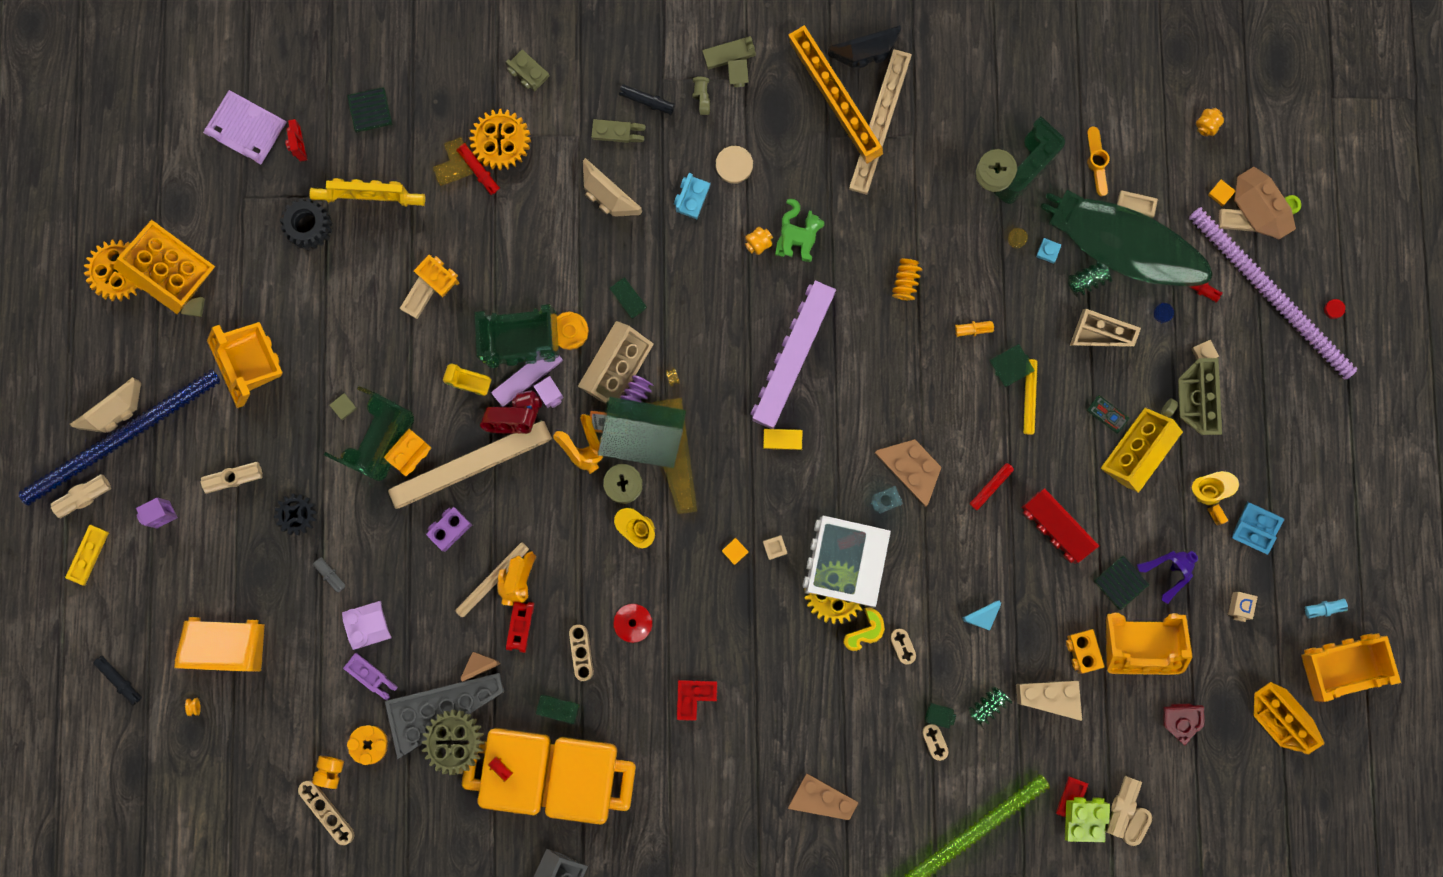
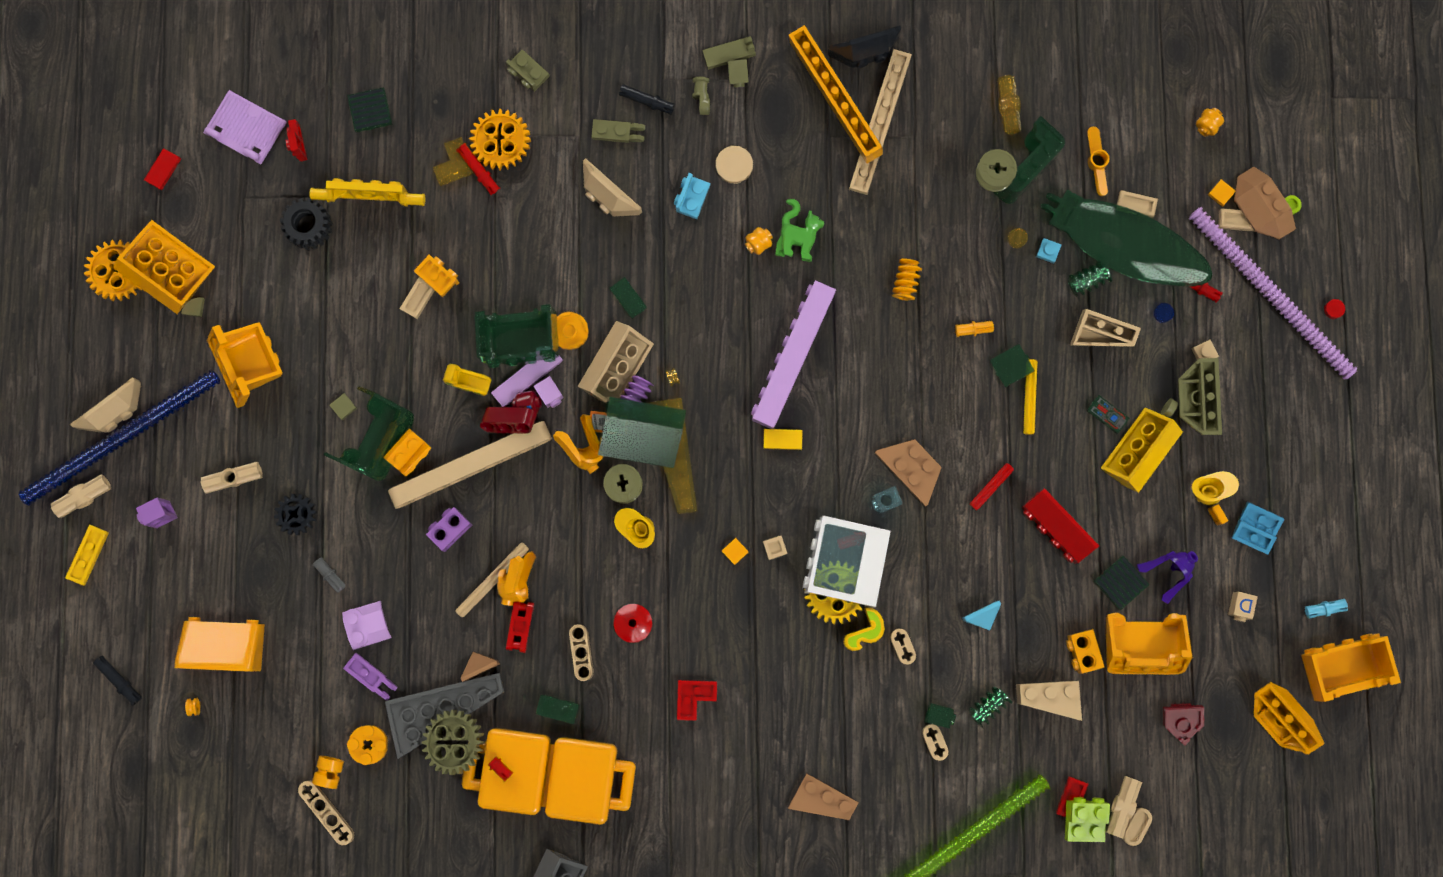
none -> red tile [144,148,181,190]
none -> clear yellow piece [998,75,1022,135]

